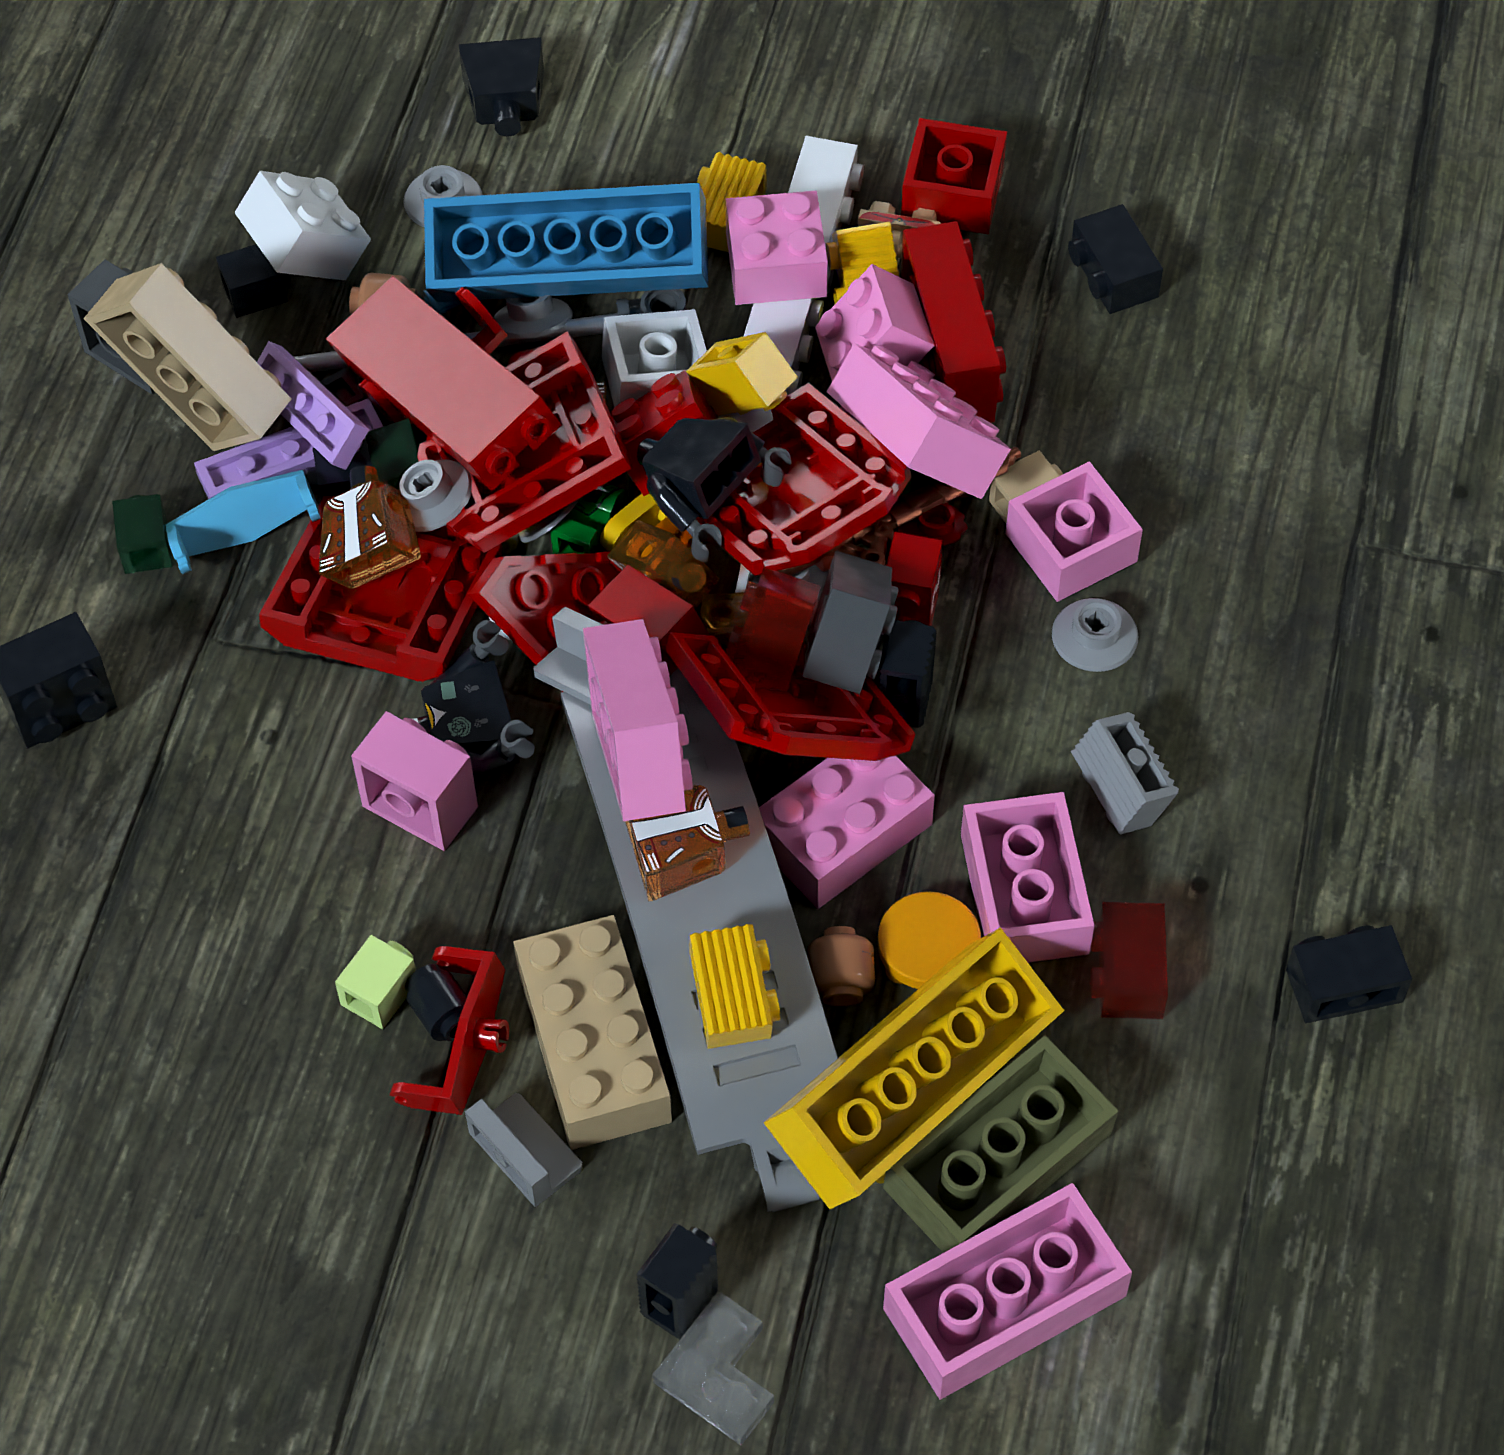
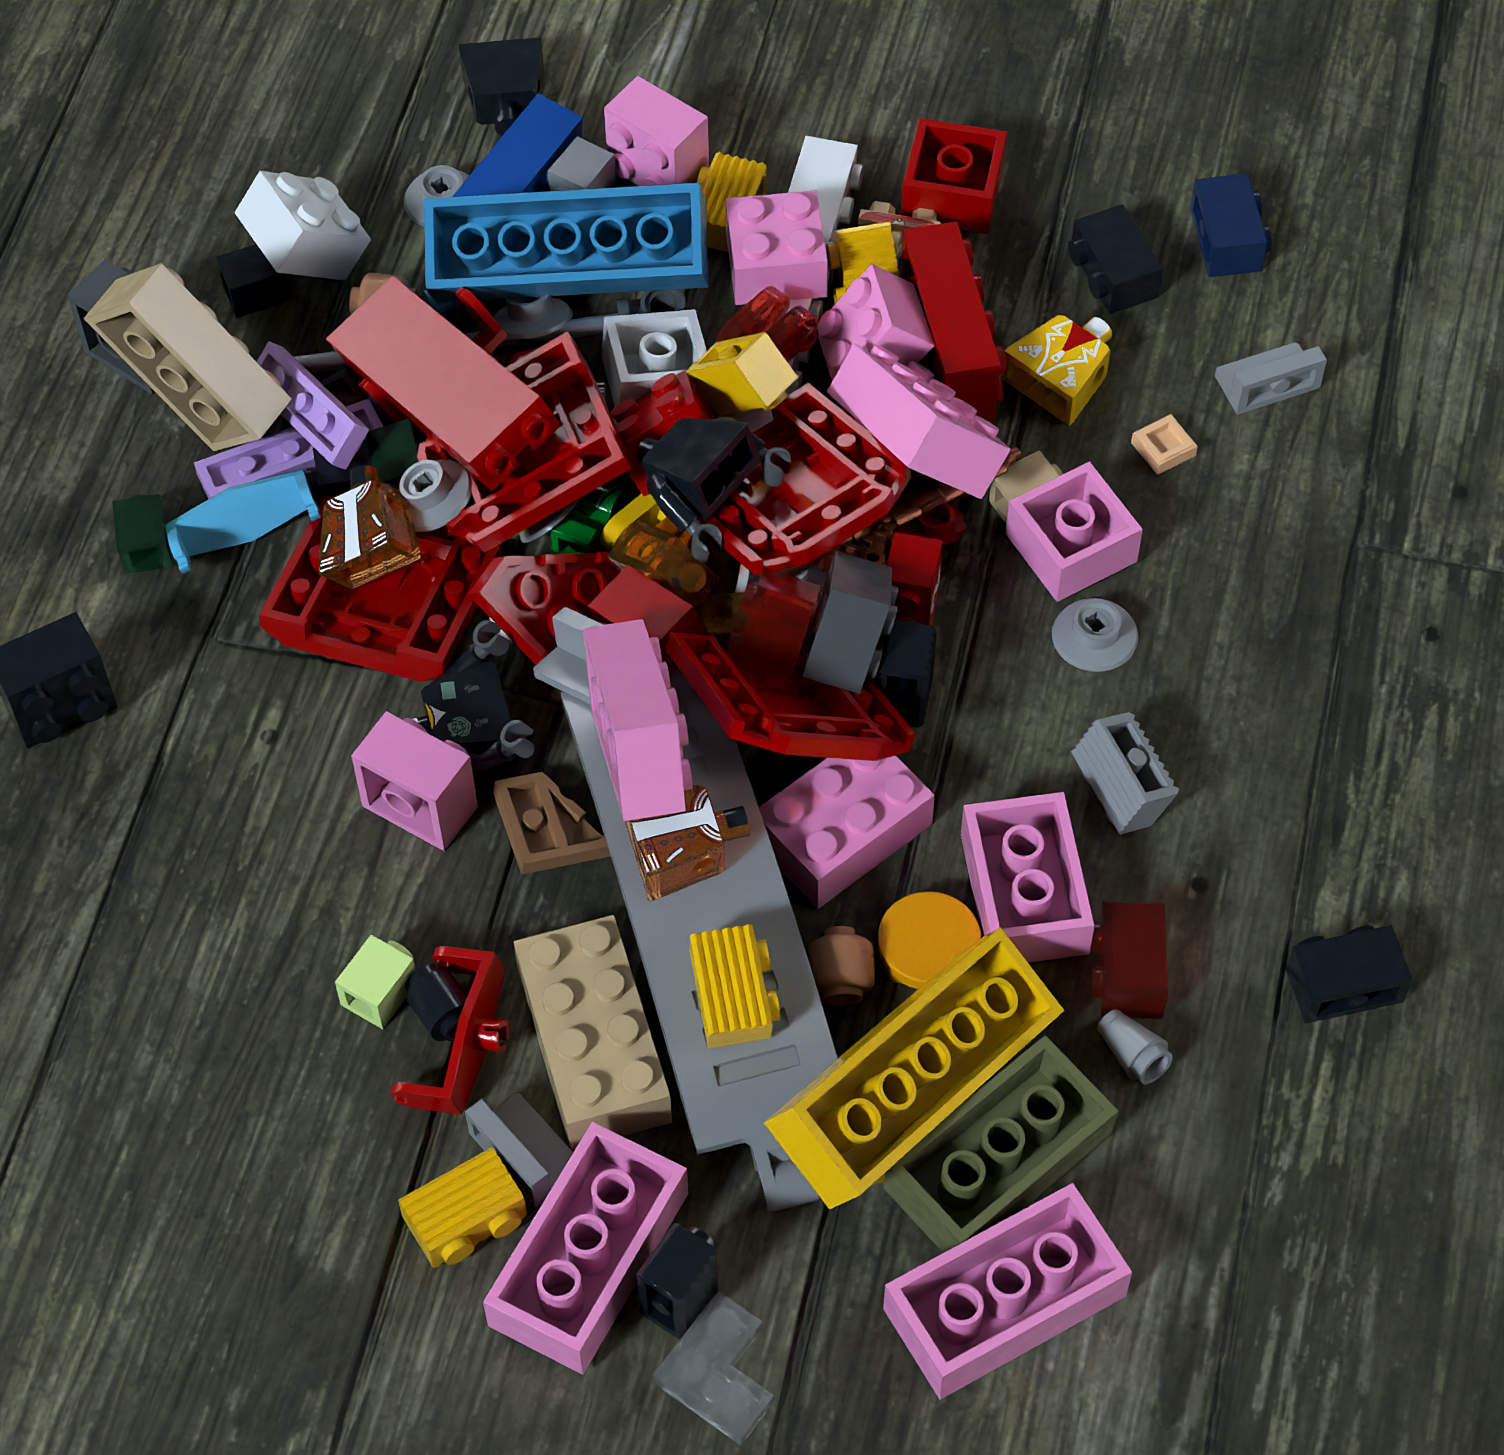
none -> yellow brick [398,1147,527,1268]
none -> blue brick [452,93,585,197]
none -> bright pink brick [483,1122,688,1375]
none -> medium nougat wing [493,772,611,875]
none -> light grey brick [548,136,616,191]
none -> bright pink brick [604,76,709,186]
none -> clear red brick [715,286,819,362]
none -> yellow torso [1002,315,1112,426]
none -> light grey cone [1097,1009,1173,1084]
none -> light nougat tile [1131,414,1198,475]
none -> dark blue brick [1190,173,1272,277]
none -> light grey panel [1215,343,1327,415]

